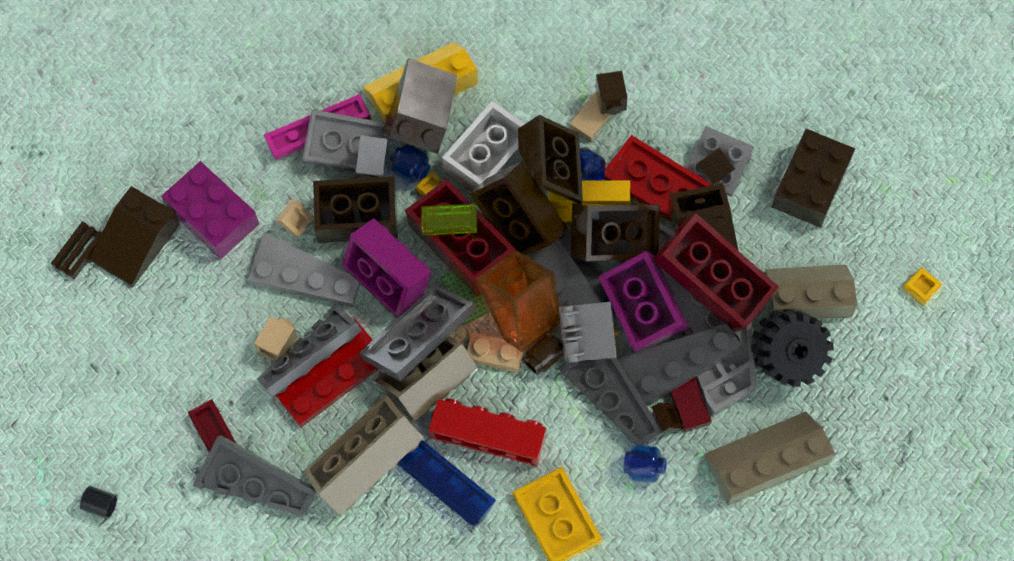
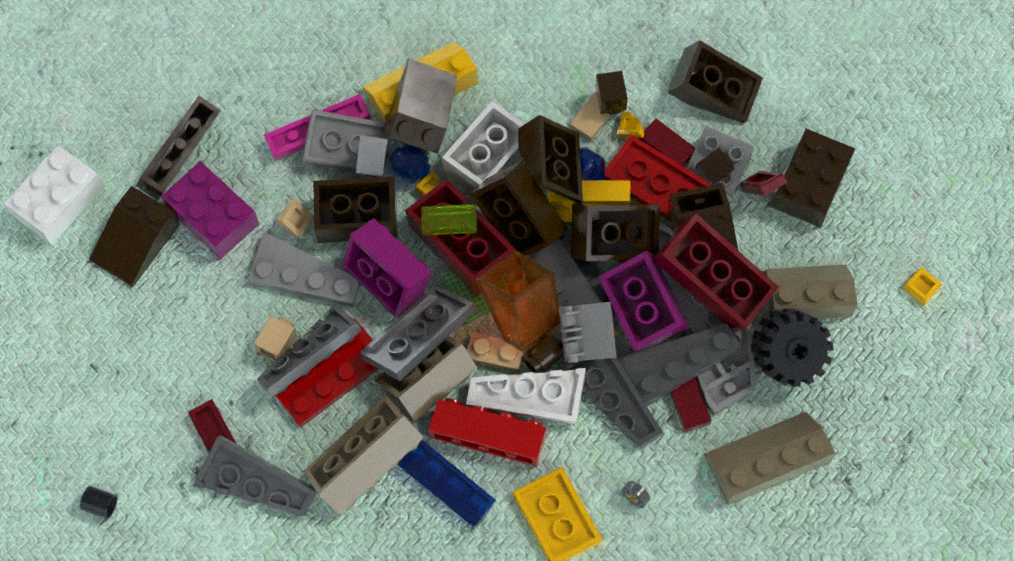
dark brown tile [51,221,102,280] -> none
clear blue head [624,445,667,483] -> none
dark brown tile [652,402,683,433] -> none
none -> white brick [4,145,105,245]
none -> dark brown brick [136,96,221,201]
none -> white wing [466,368,586,424]
none -> yellow tile [616,112,644,139]
none -> dark grey tile [621,481,650,508]
none -> dark red tile [639,118,695,166]
none -> dark brown slope [667,40,763,123]
none -> dark red tile [739,171,787,196]

